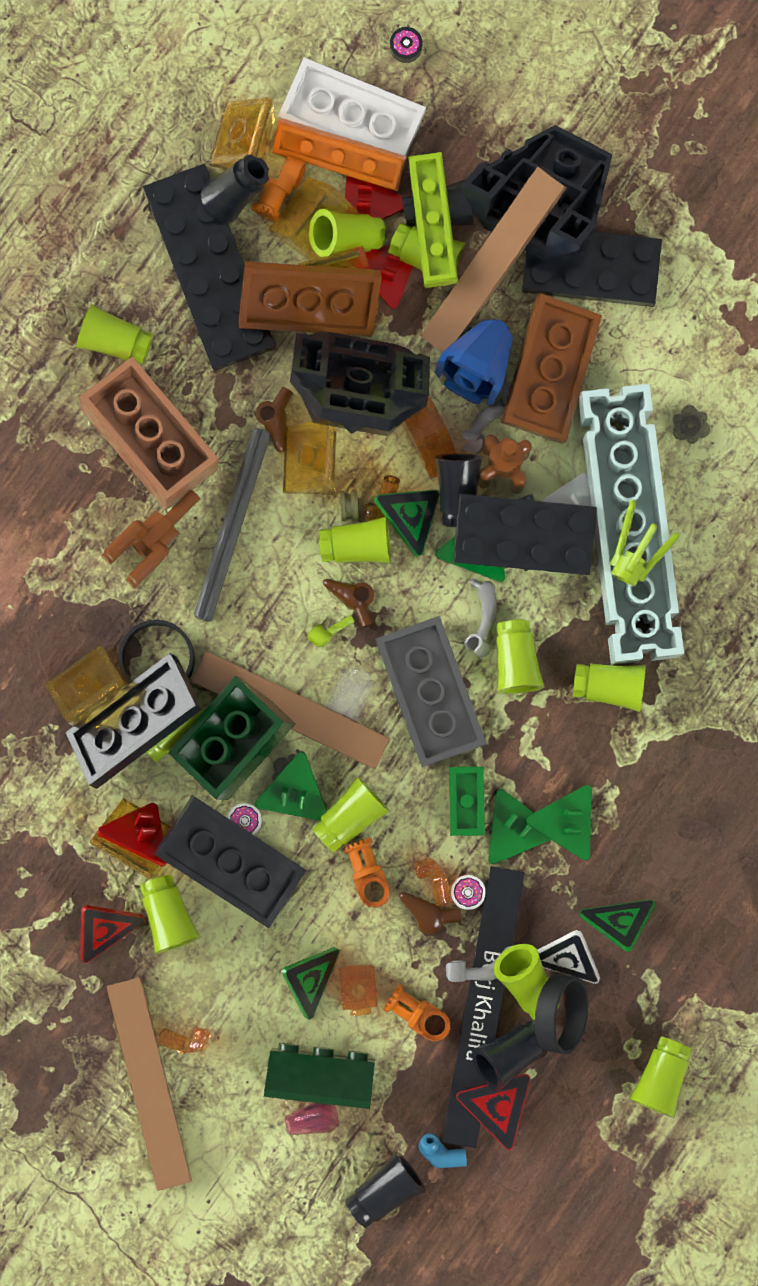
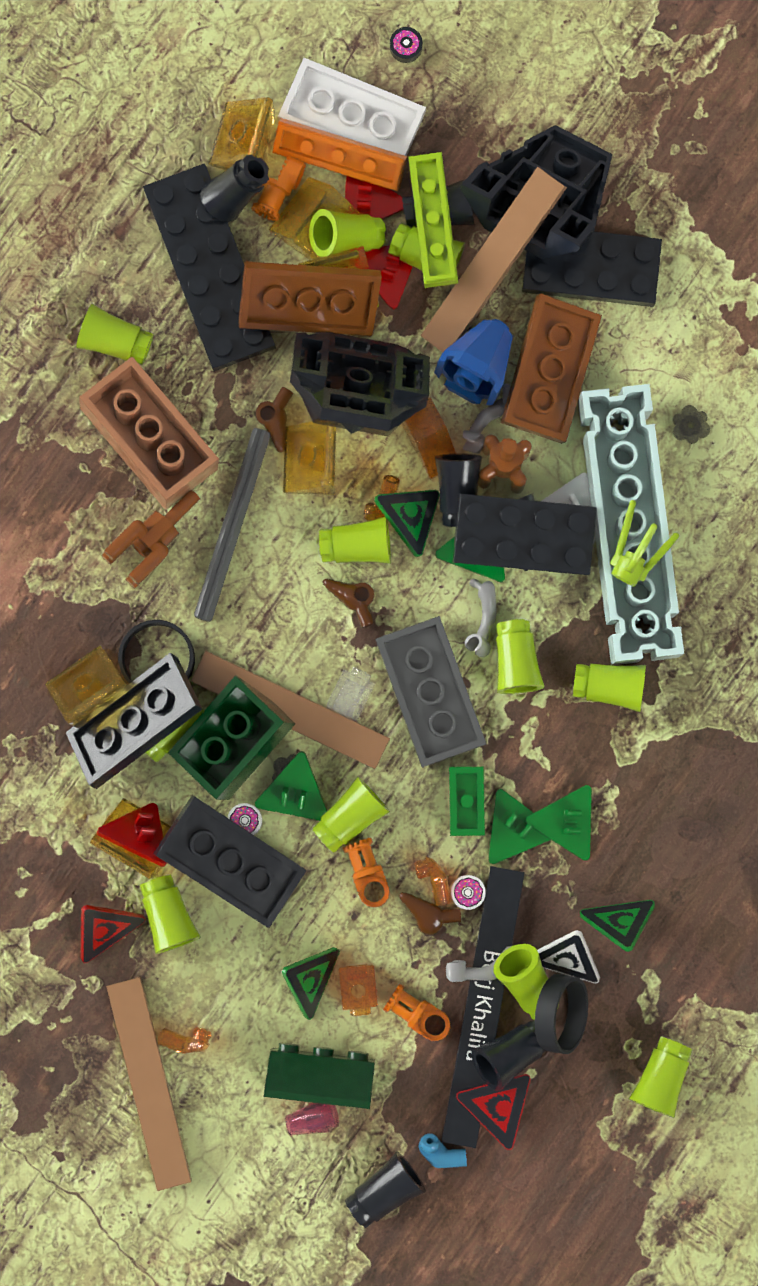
lime hand [307,615,355,647] -> none
olive bush [340,490,359,522] -> none

